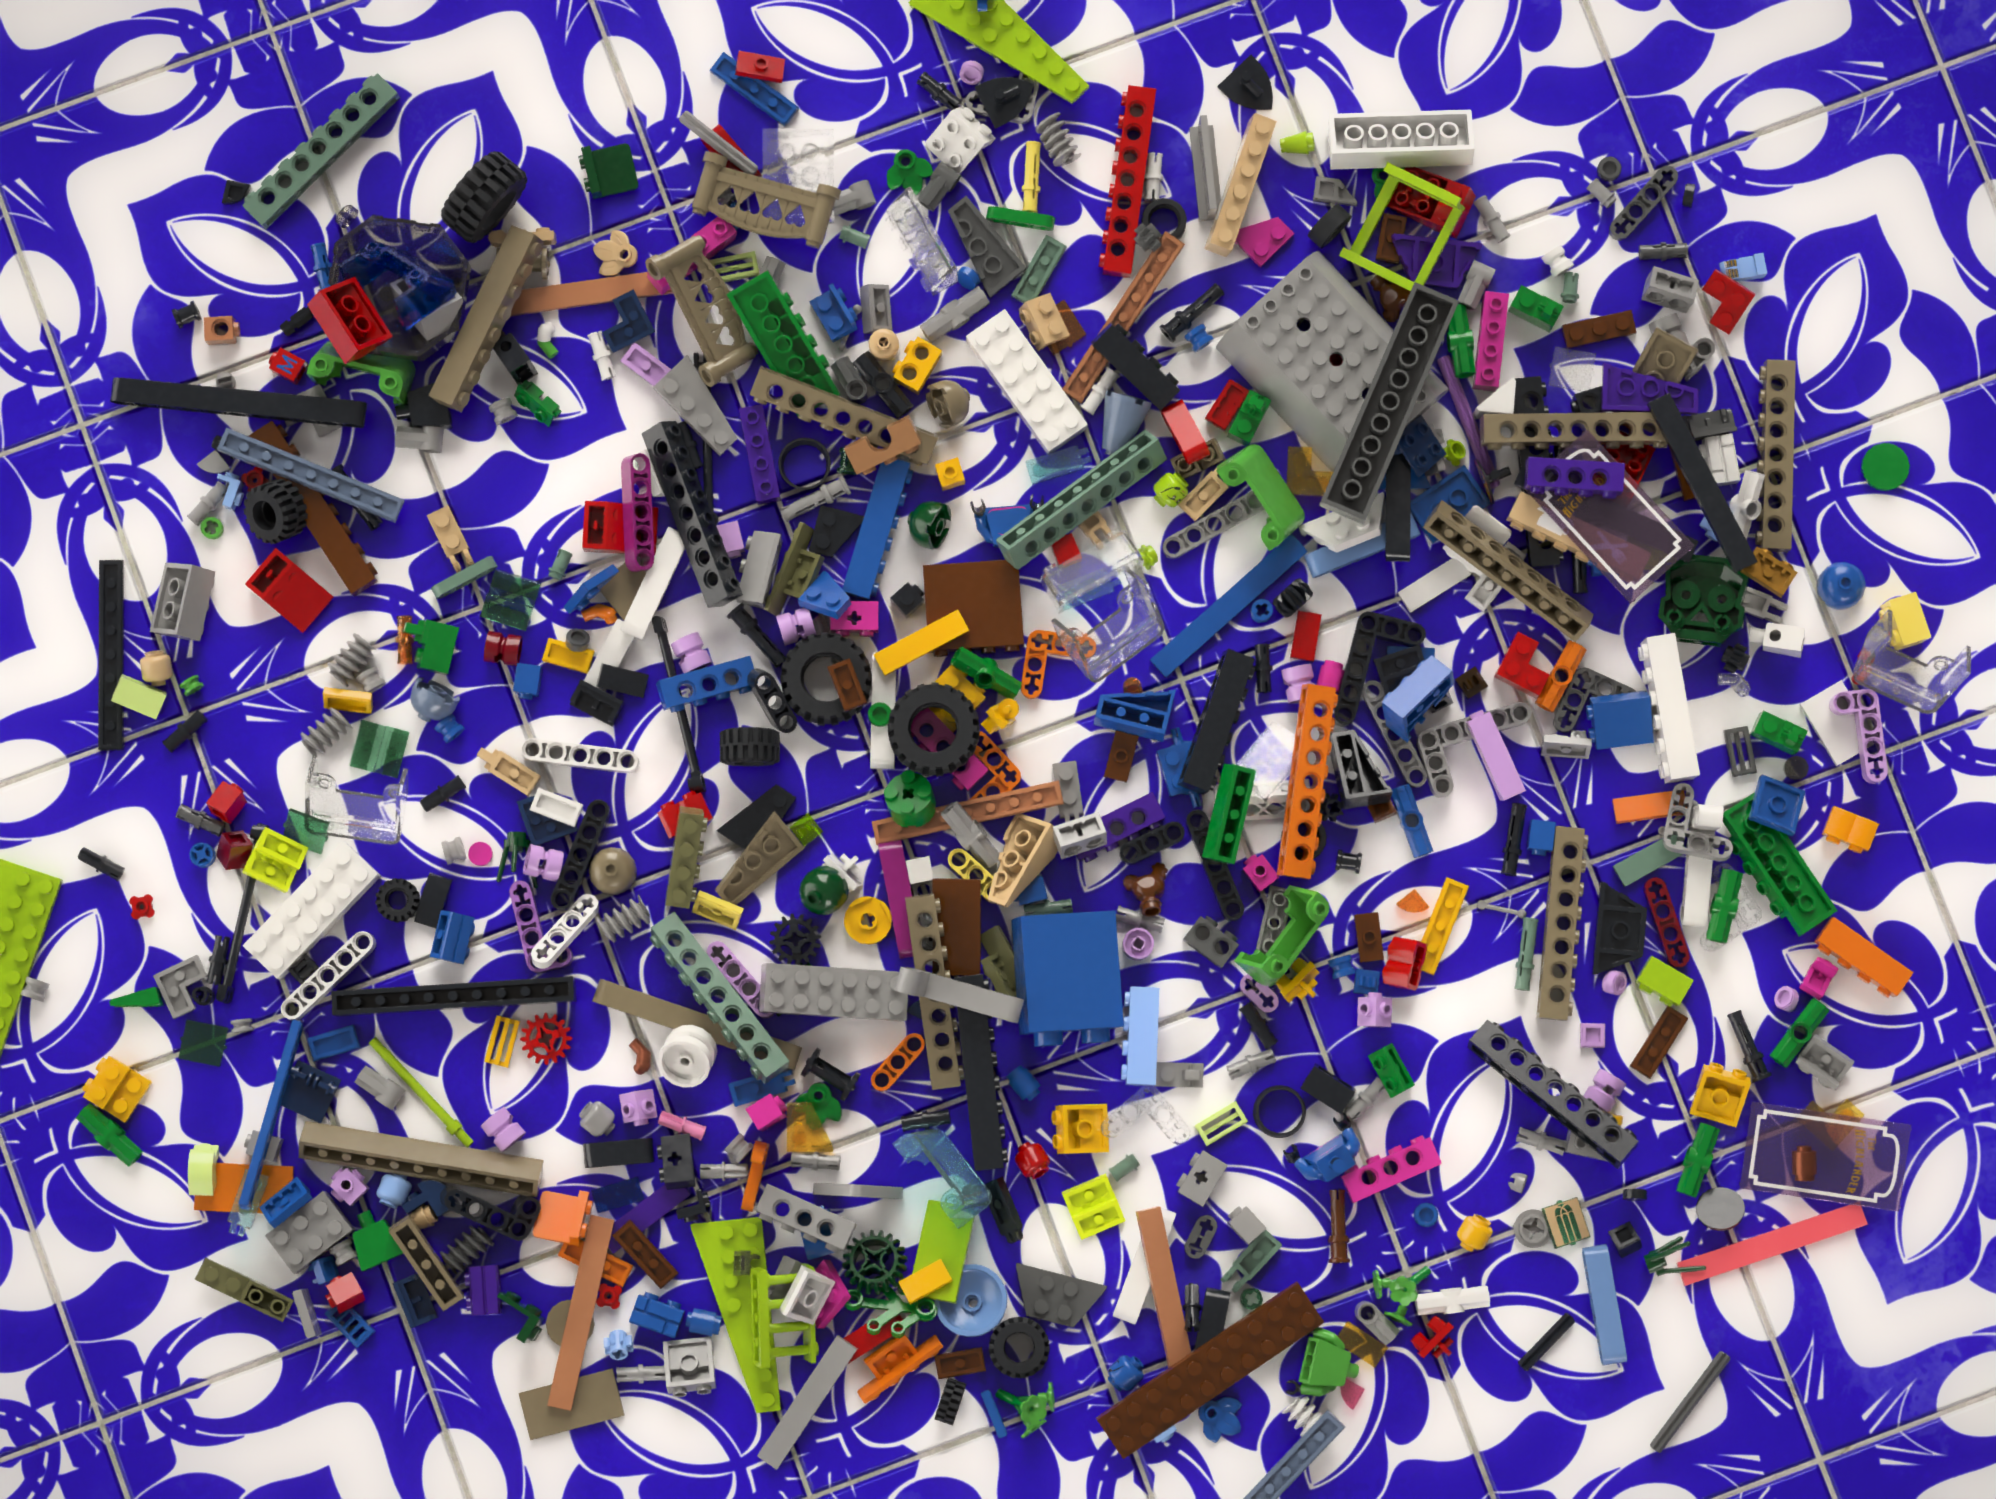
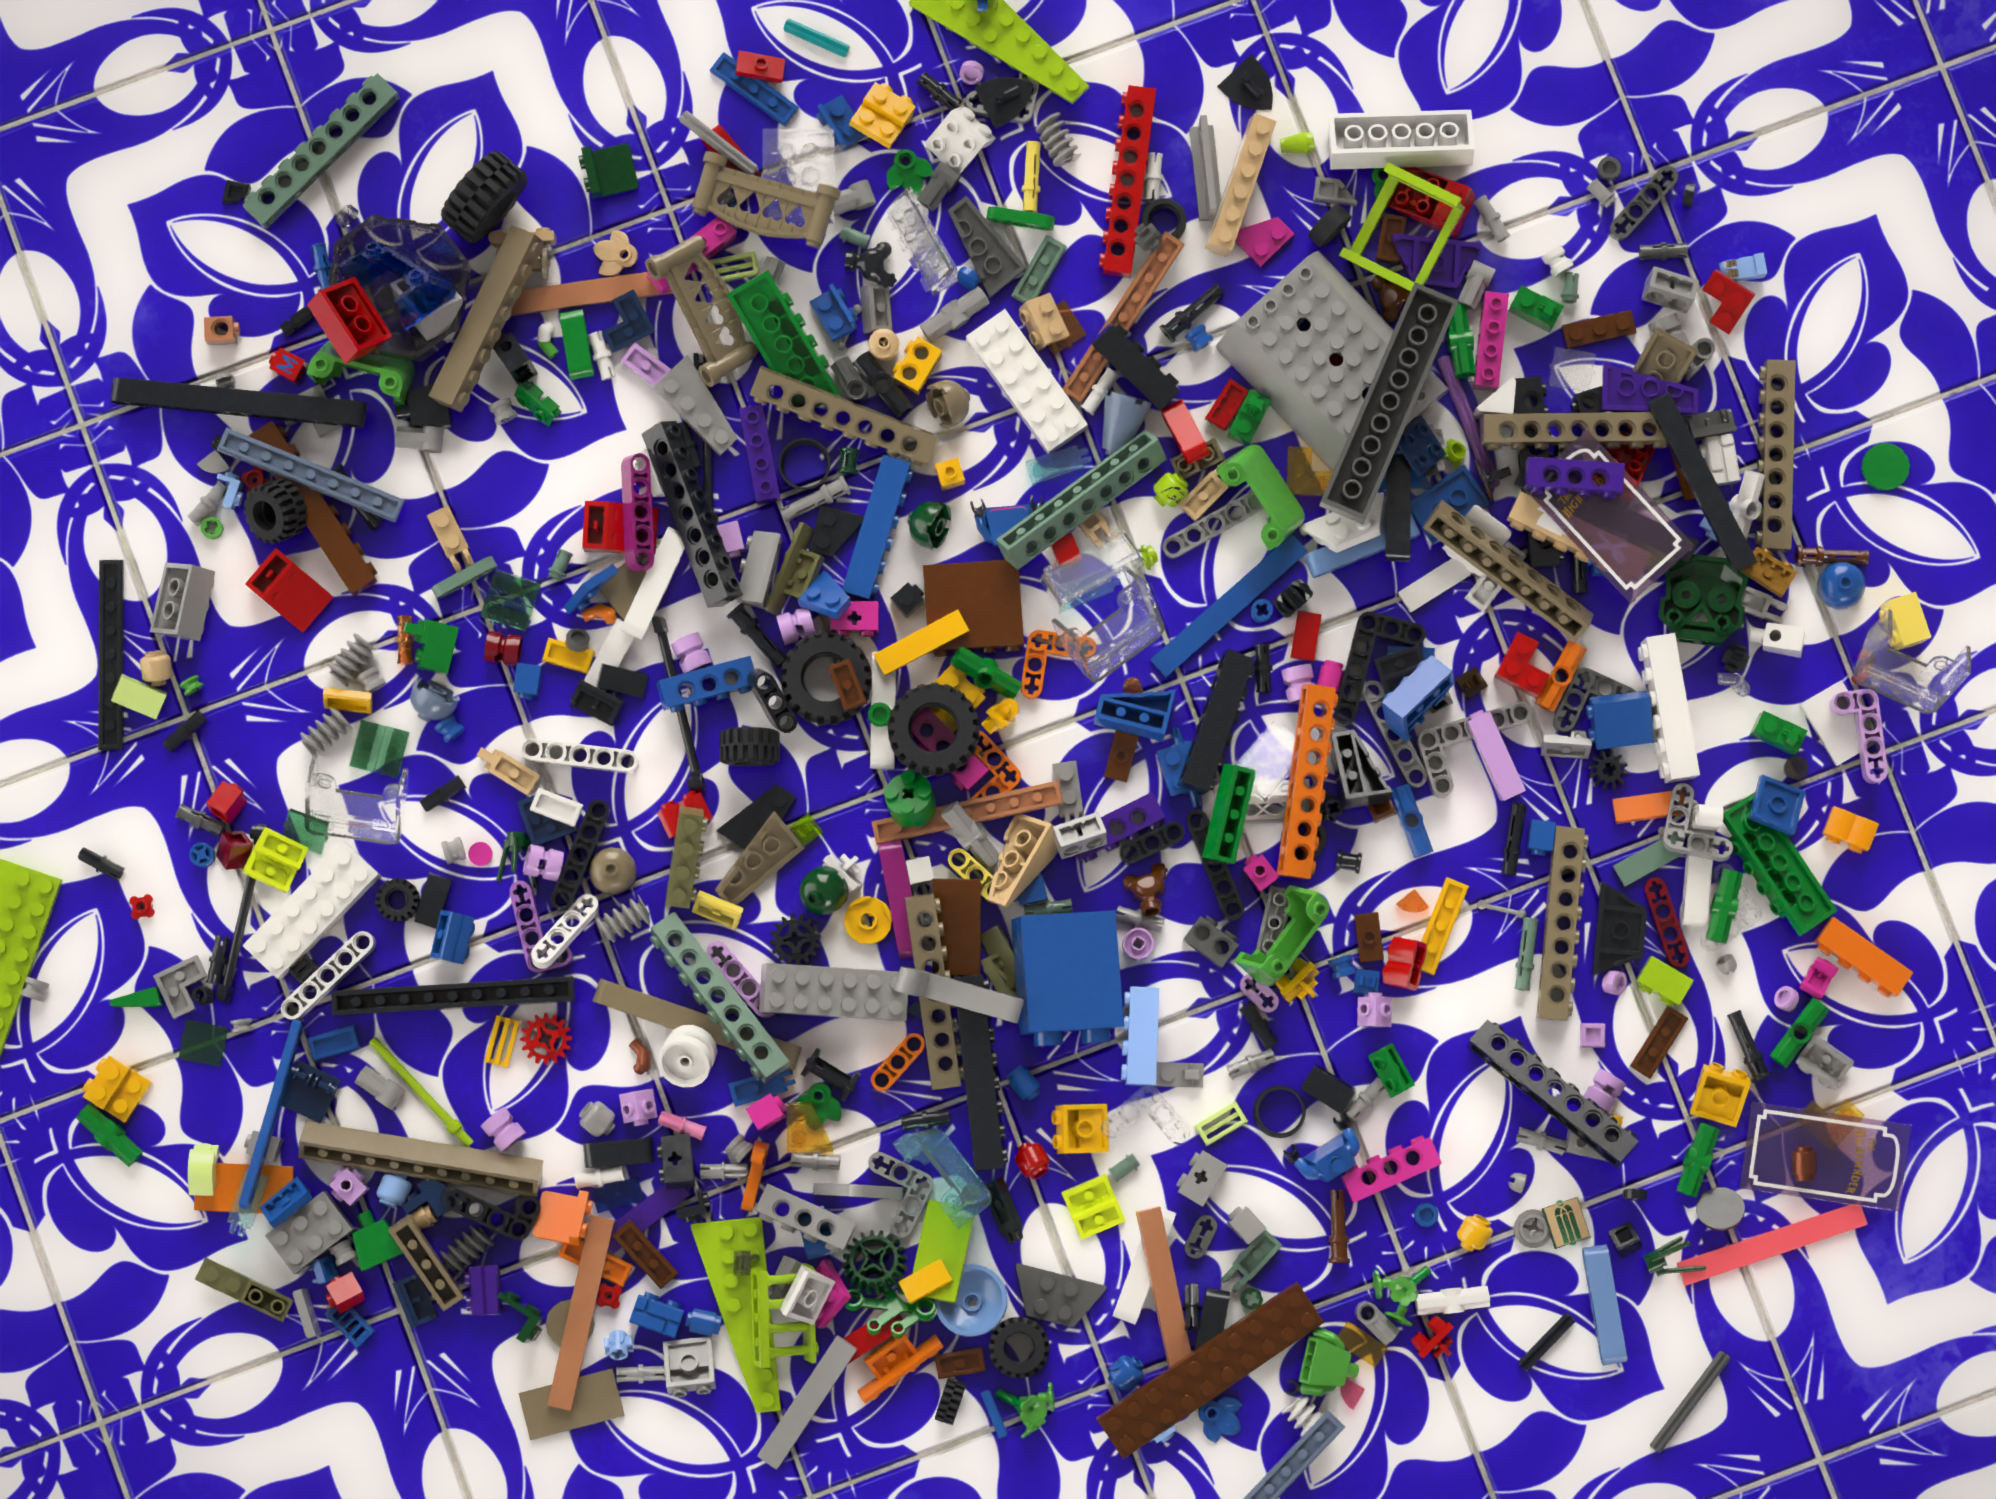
black bush [172,300,202,329] -> none
medium nougat arch [844,415,922,475] -> none
dark grey tile [1723,726,1757,778] -> none
none -> green beam [559,309,594,380]
none -> white pin [574,1165,625,1189]
none -> teal axle [783,19,850,57]
none -> blue bracket [816,95,866,150]
none -> black animal [844,242,897,288]
none -> yellow plate [849,82,916,149]
none -> light grey beam [868,1152,933,1238]
none -> black gear [1587,750,1628,791]
none -> light grey hinge [1716,954,1737,975]
none -> reddish brown pin [1794,545,1869,567]

